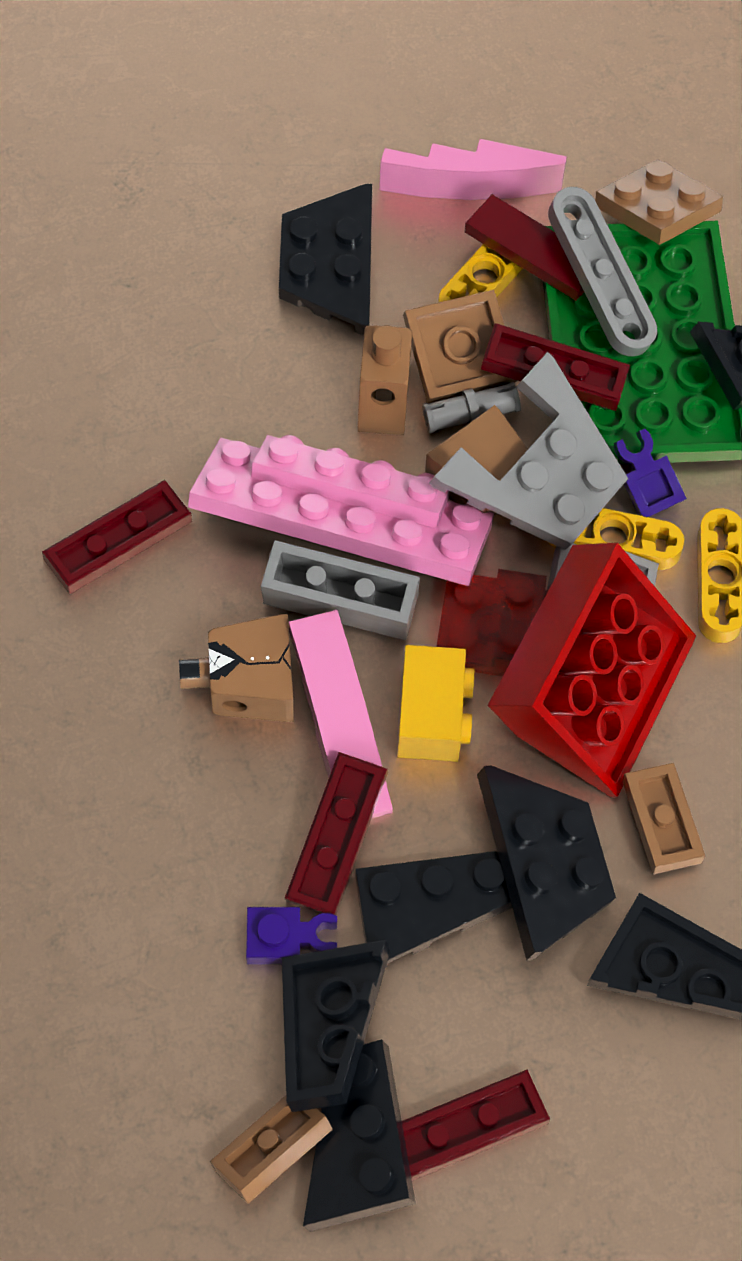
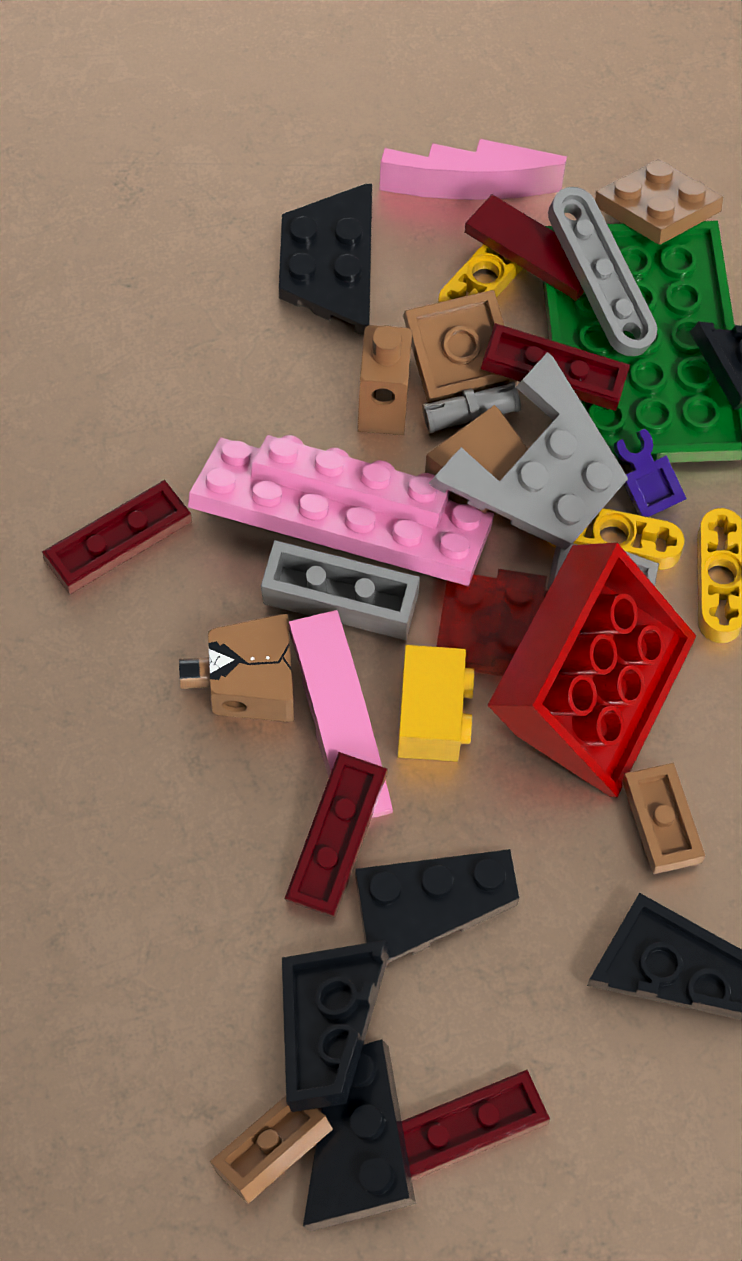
dark purple plate [246,907,337,965] -> none
black wing [477,765,616,961] -> none

